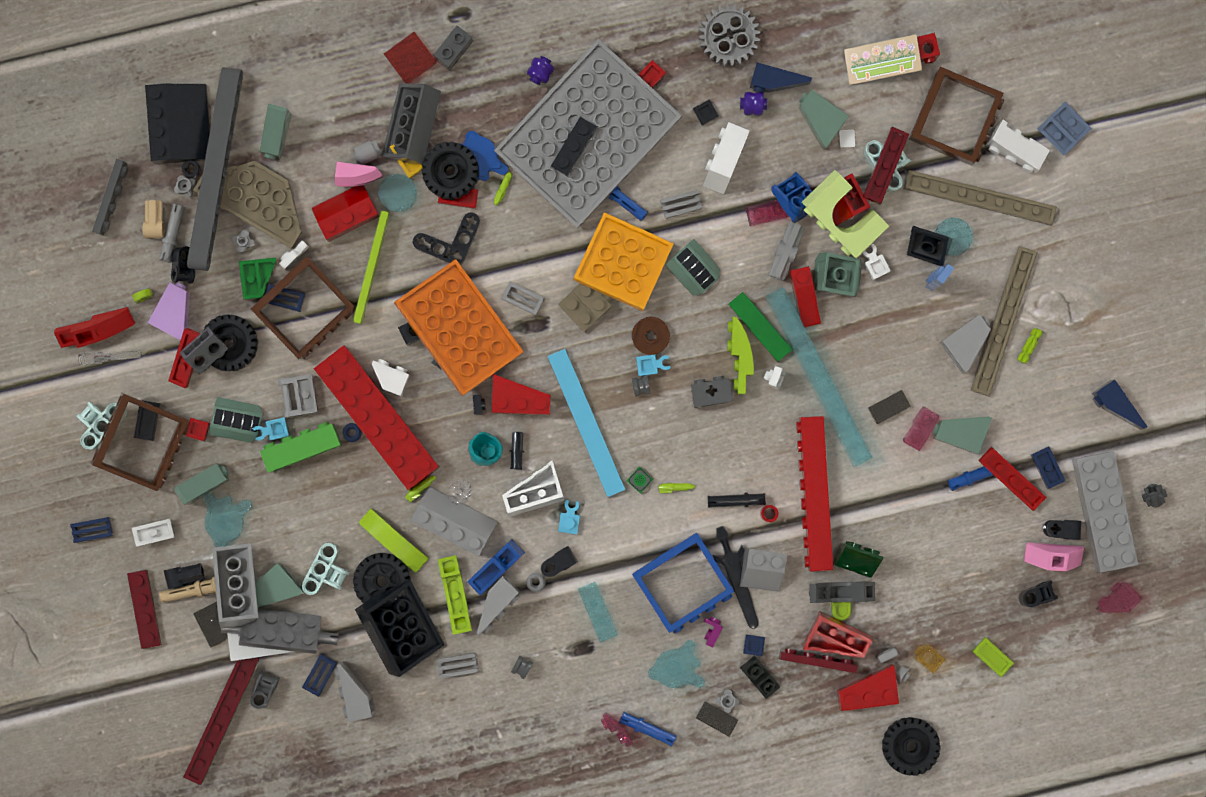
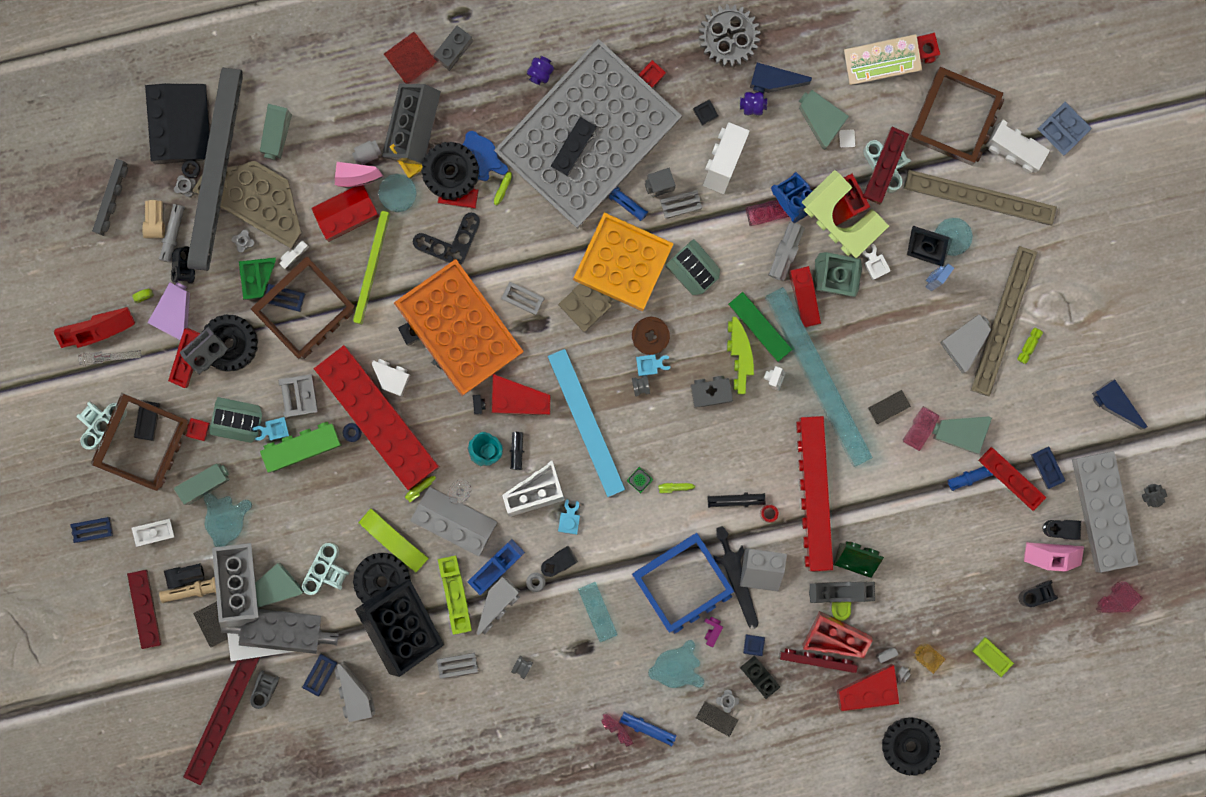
none -> dark grey brick [644,167,676,198]

